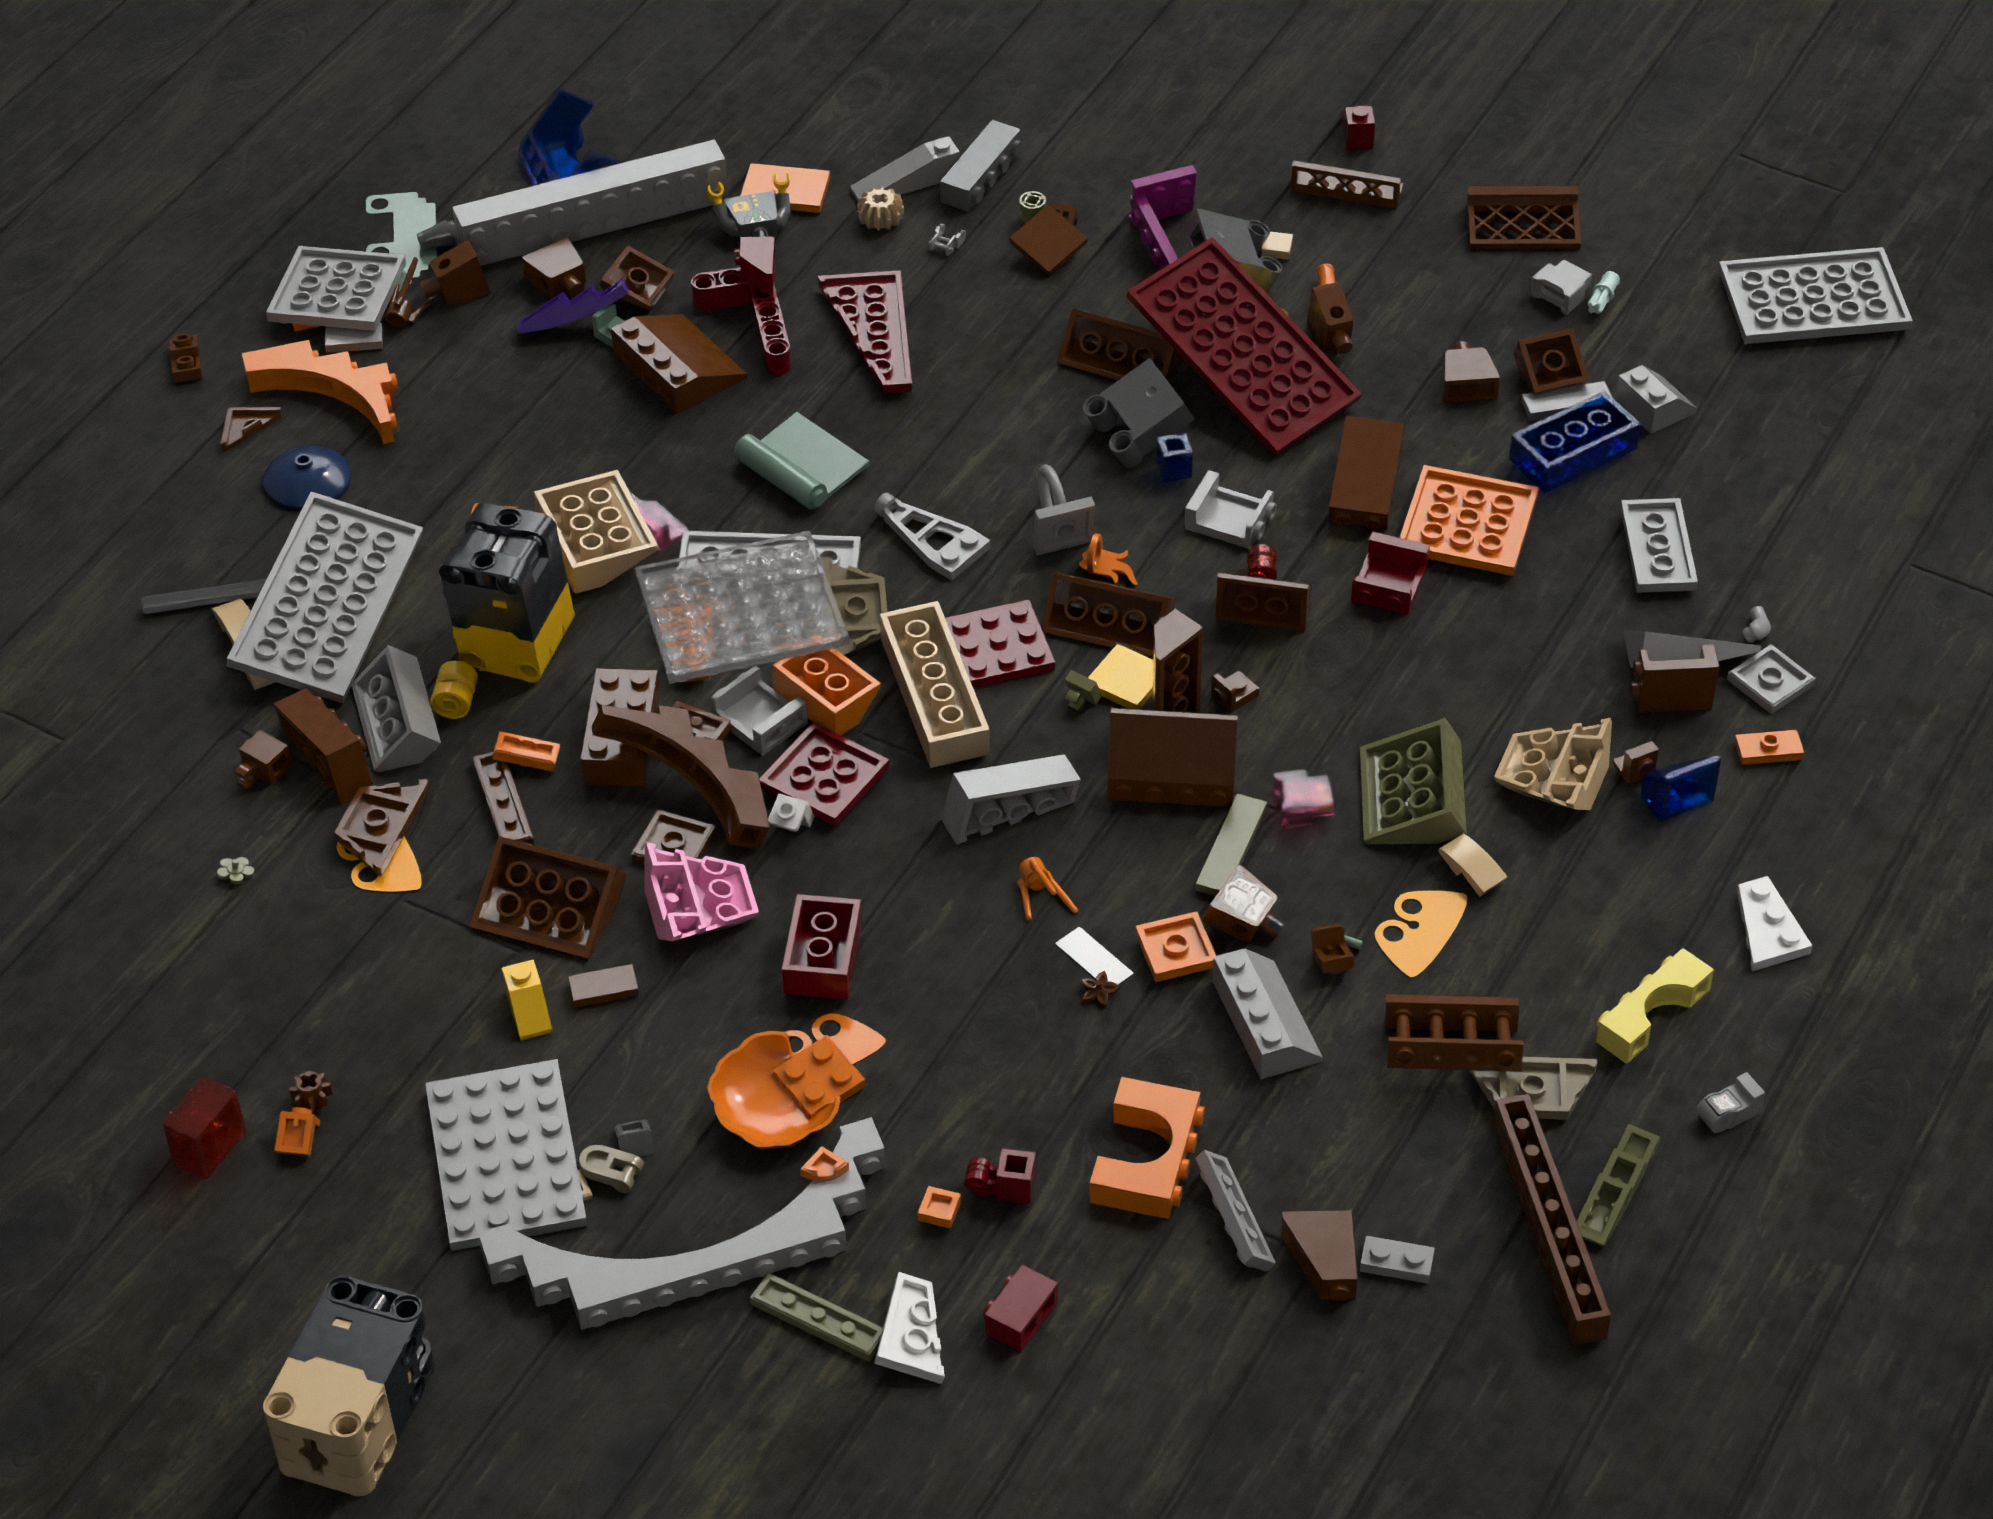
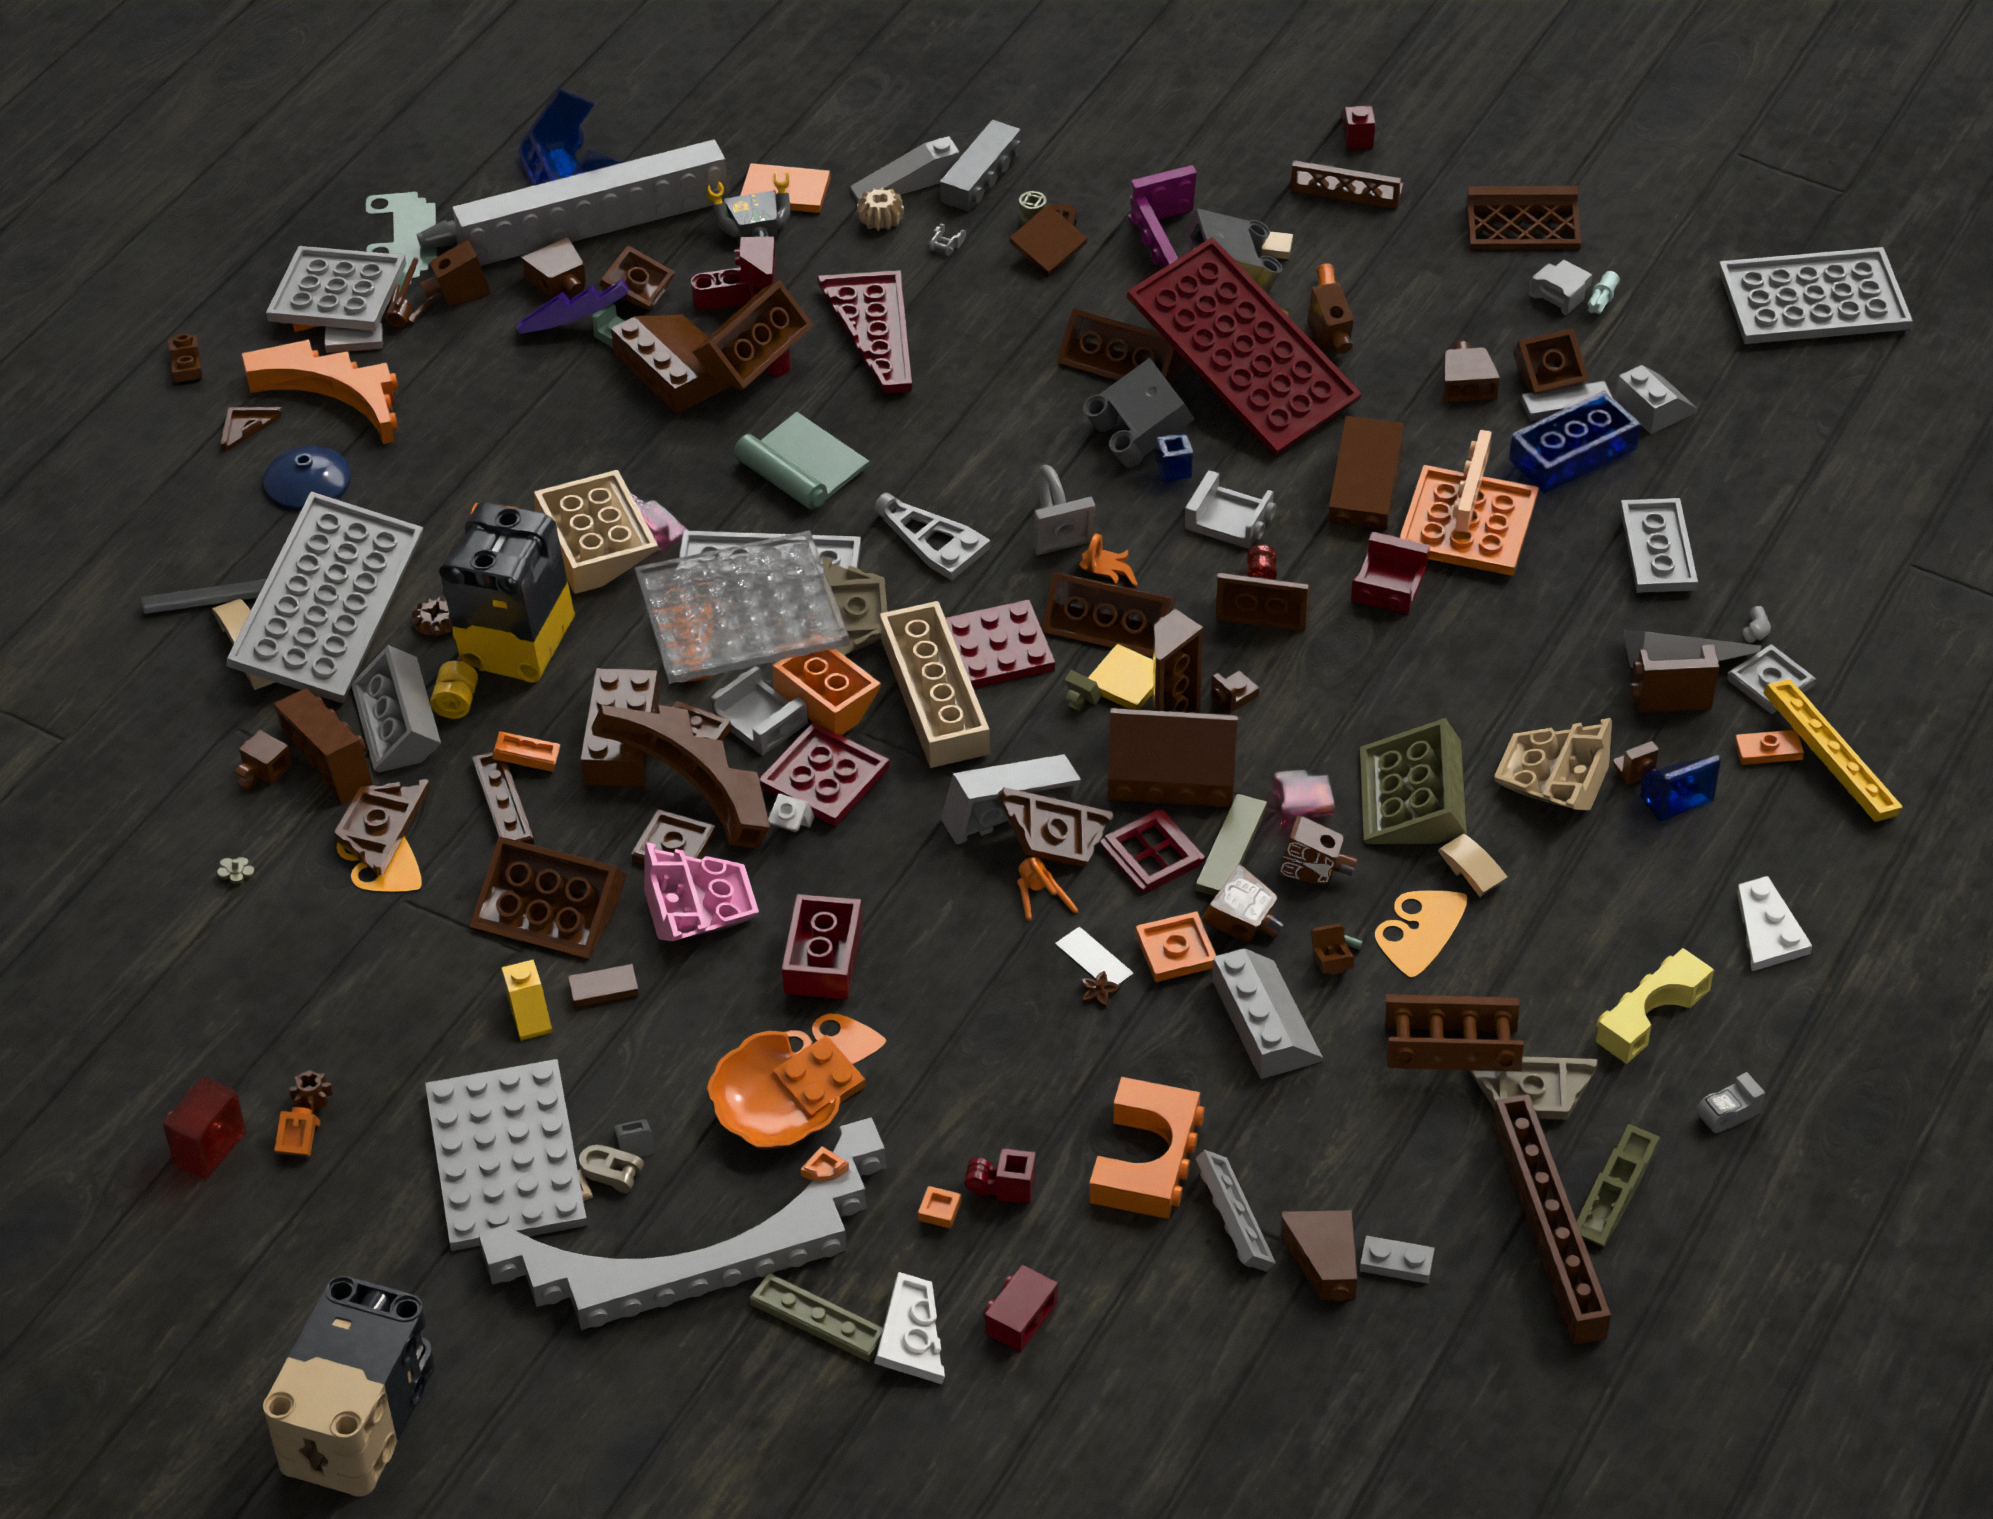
none -> reddish brown gear [412,596,453,636]
none -> reddish brown slope [692,280,814,390]
none -> wing [998,787,1113,867]
none -> dark red piece [1099,810,1205,893]
none -> reddish brown torso [1277,815,1357,886]
none -> light nougat plate [1452,430,1492,533]
none -> yellow plate [1763,679,1903,822]

